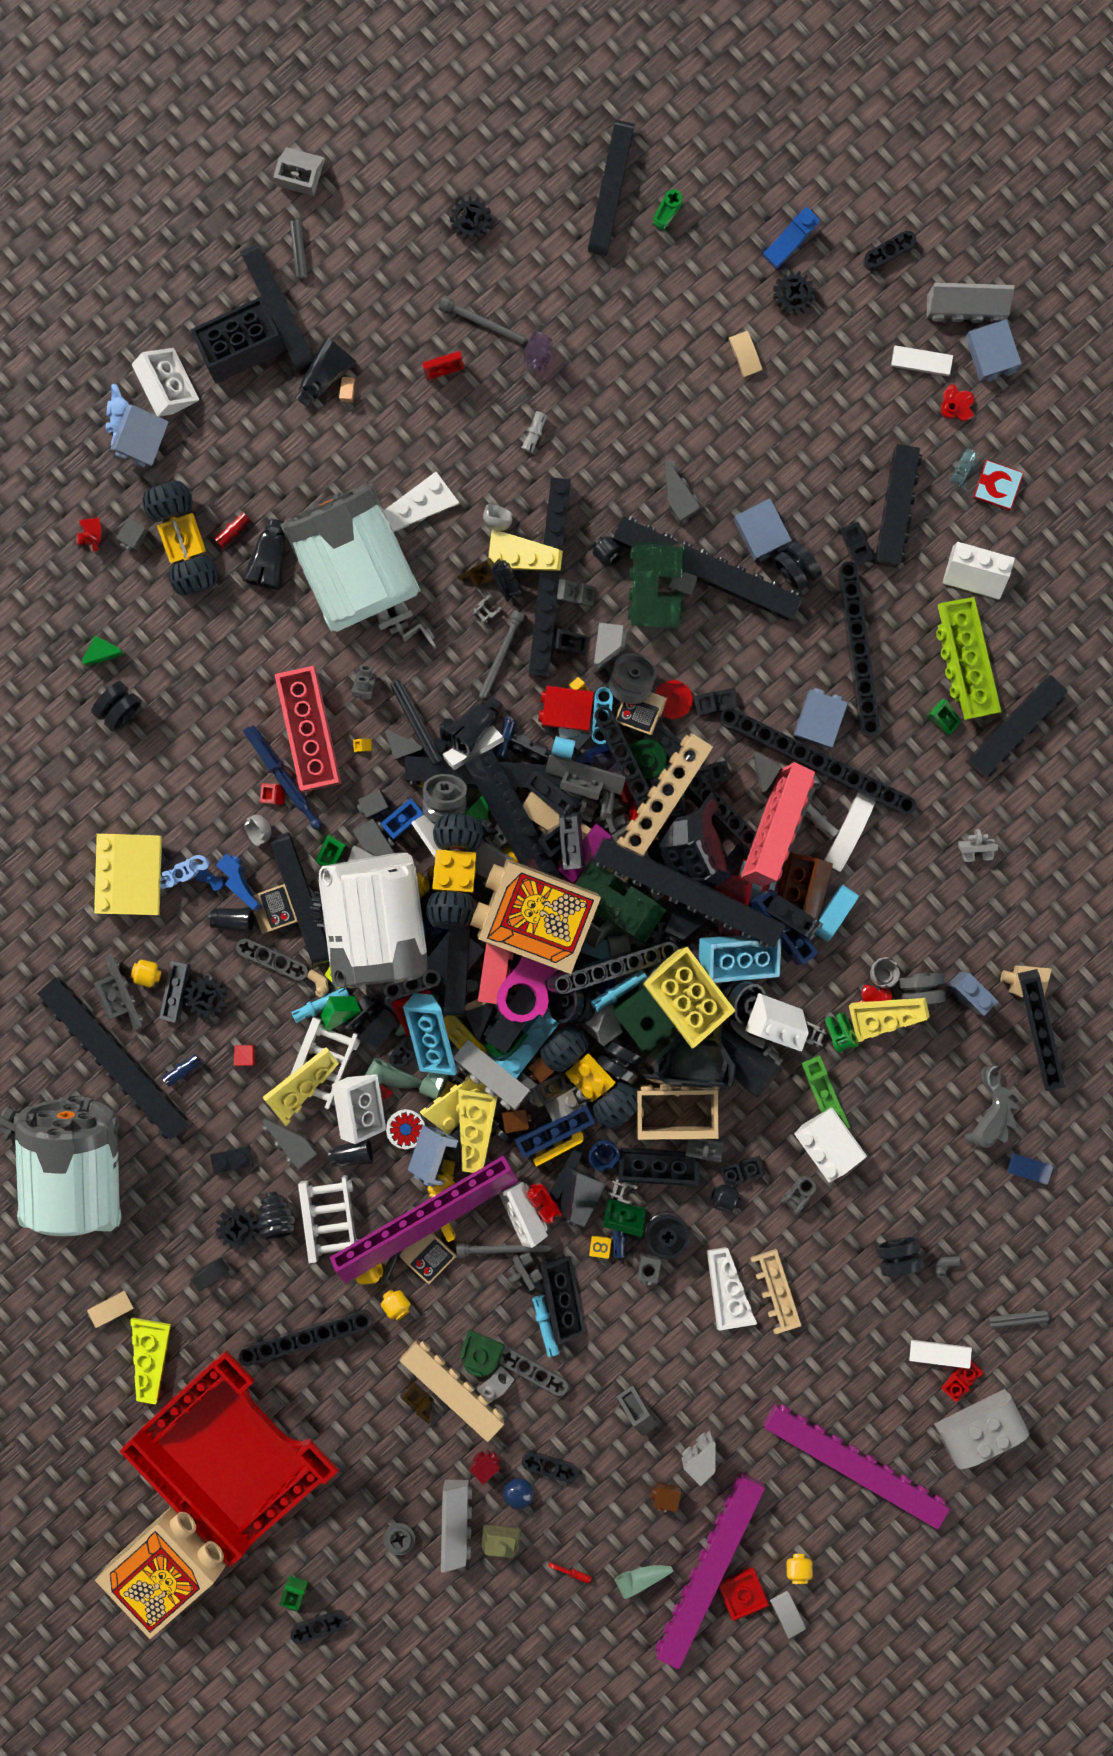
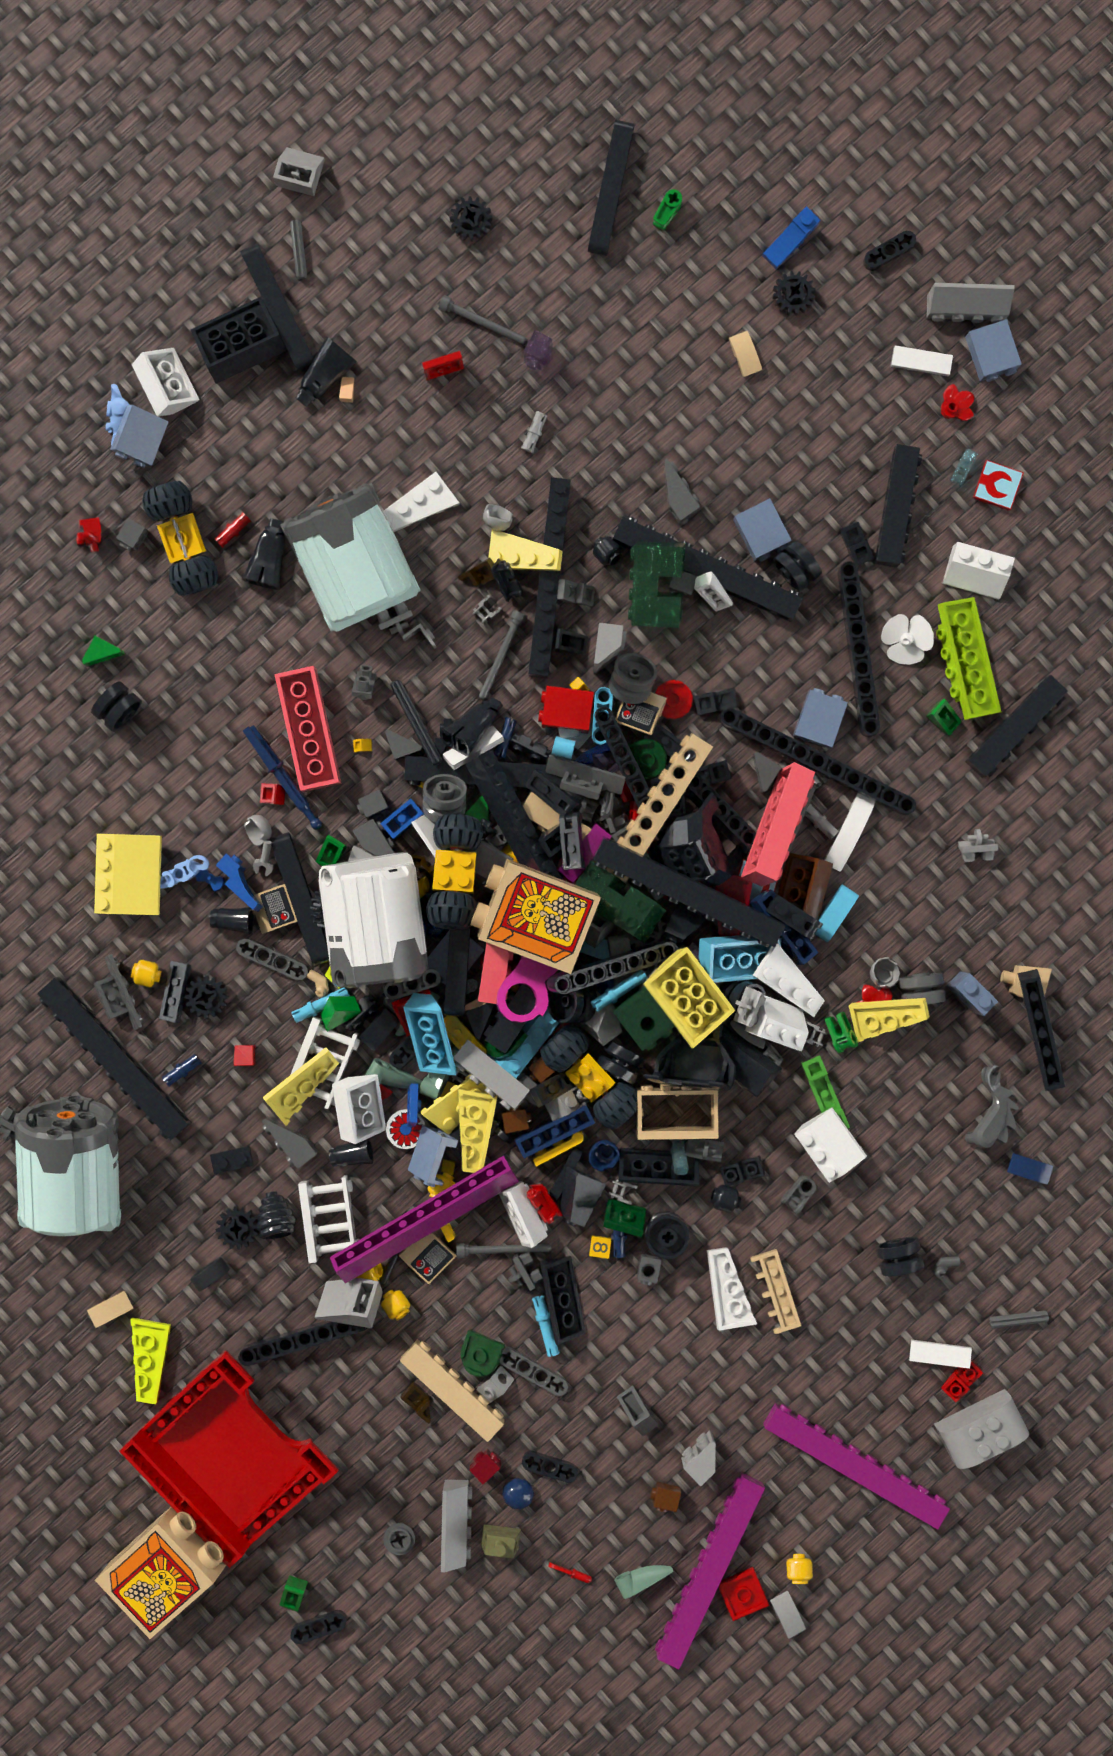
none -> light grey bar [253,840,274,876]
none -> light grey slope [315,1278,383,1328]
none -> blue plate [407,1083,421,1127]
none -> dark brown slope [409,854,430,882]
none -> clear light blue bar [671,1139,689,1175]
none -> white slope [694,572,733,611]
none -> light grey hips [734,986,766,1027]
none -> white wing [753,943,825,1017]
none -> white piece [881,614,934,665]

